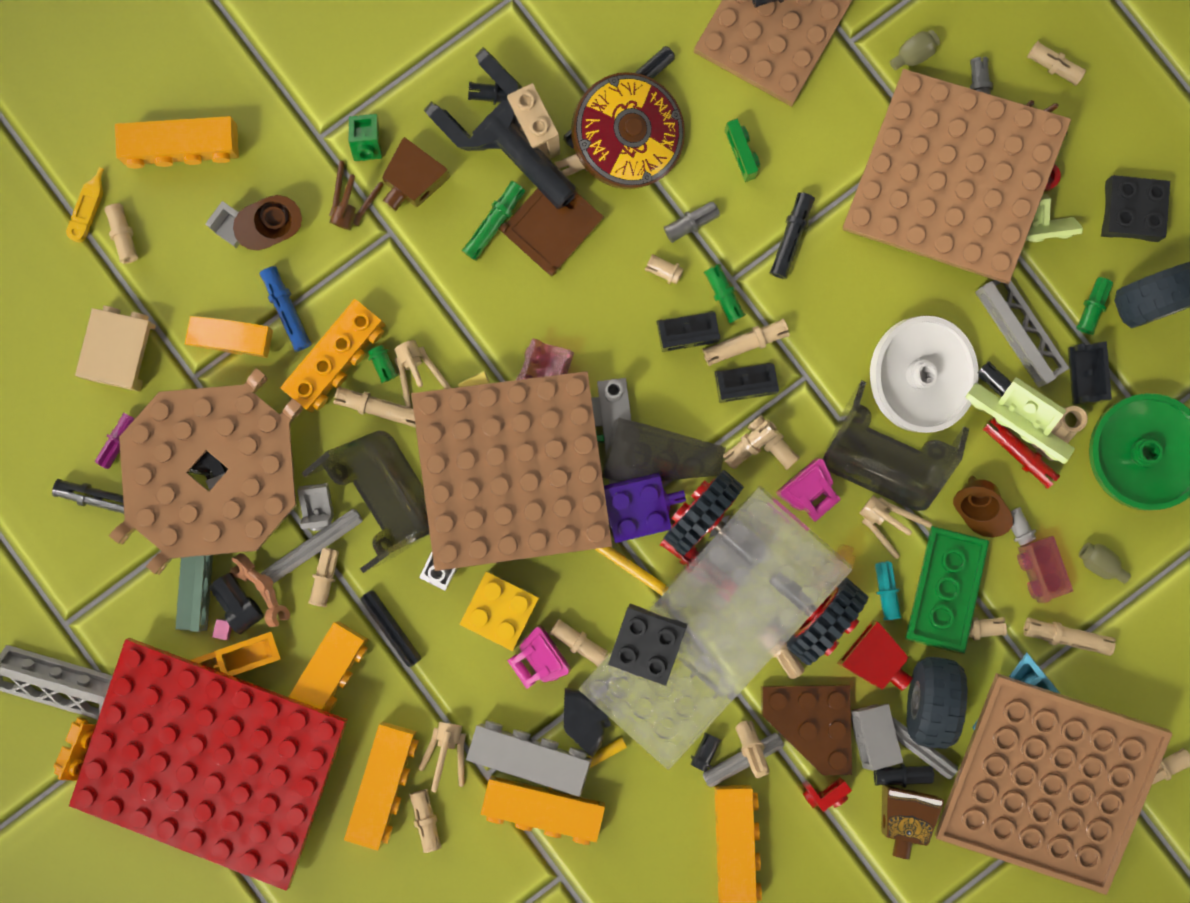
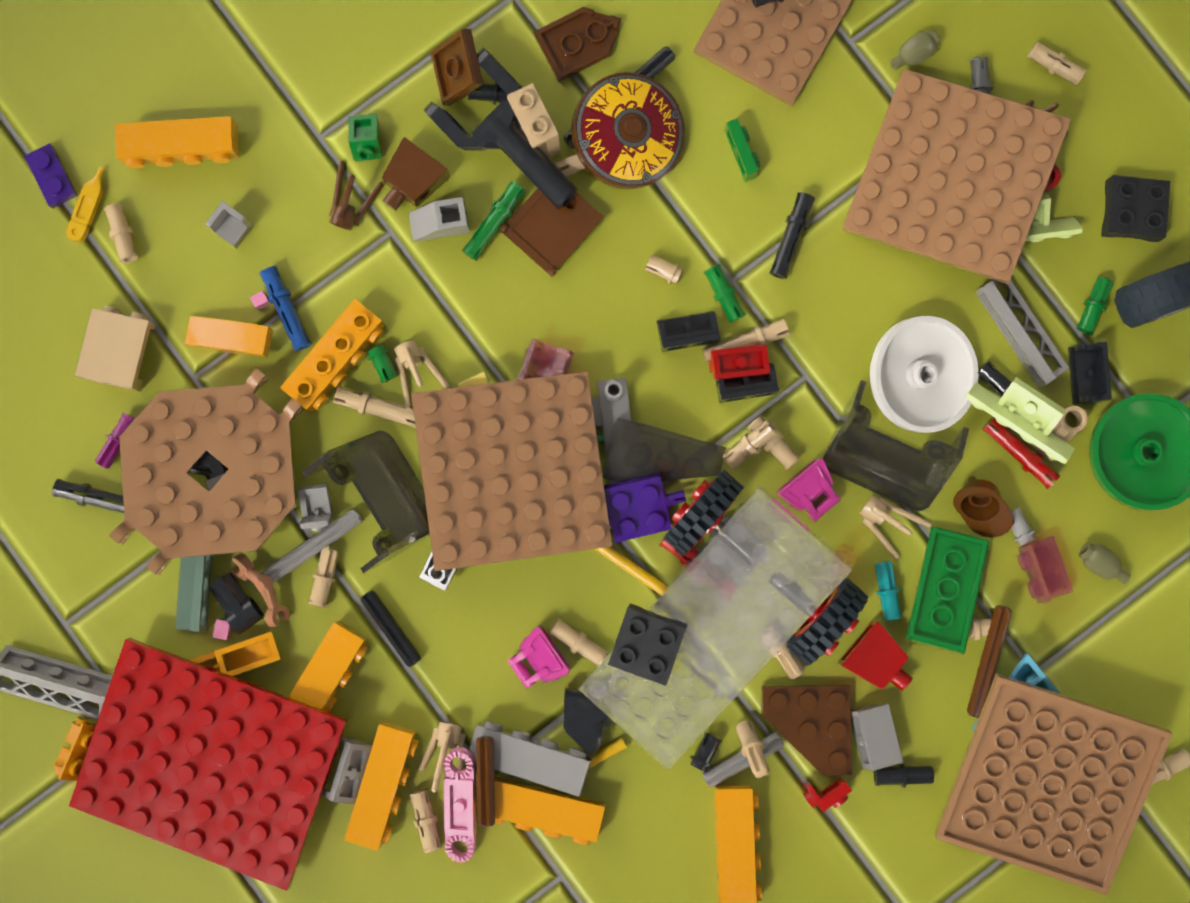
reddish brown piece [233,195,302,250] -> none
yellow brick [459,571,540,651] -> none
flat silver axle [664,202,720,243] -> none
reddish brown torso [881,785,944,859] -> none
light grey axle [892,717,958,779] -> none
black wheel [907,657,968,749] -> none
tan pin [1023,618,1116,656] -> none
none -> dark purple plate [24,143,78,209]
none -> bright pink piece [250,291,271,311]
none -> light grey hinge [322,736,372,804]
none -> light grey slope [409,197,470,242]
none -> reddish brown tile [430,28,483,106]
none -> bright pink plate [444,747,476,863]
none -> reddish brown axle [476,736,495,827]
none -> reddish brown tile [533,7,621,82]
none -> red plate [708,345,770,380]
none -> reddish brown axle [967,605,1012,718]

